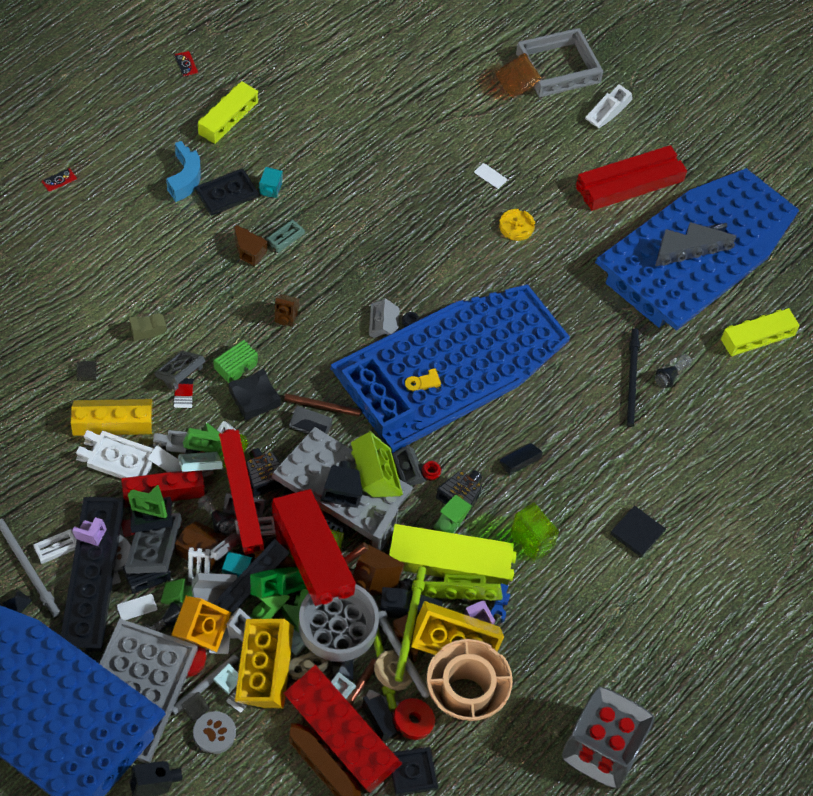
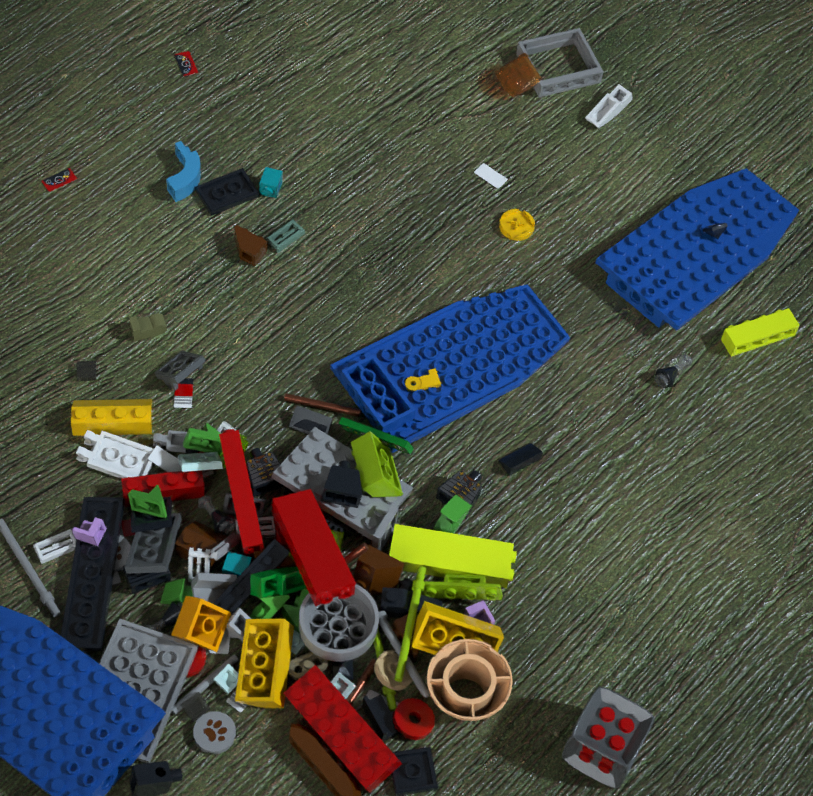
black slope [2,588,32,613] -> none
white sticker [117,594,157,620] -> none
neon yellow brick [198,81,258,144] -> none
bright green brick [213,339,258,383] -> none
black brick [229,369,281,420] -> none
reddish brown slope [275,294,299,327] -> none
light grey panel [369,298,399,338] -> none
dark grey slope [392,445,426,486] -> none
black plate [401,312,420,328] -> none
red plate [422,461,441,480] -> none
blue plate [491,583,510,623] -> none
clear neon green brick [511,502,559,562] -> none
red brick [576,145,687,211] -> none
black tile [610,505,666,558] -> none
black bar [627,328,640,427] -> none
dark grey slope [655,222,736,266] -> none
none -> green tile [339,417,414,455]

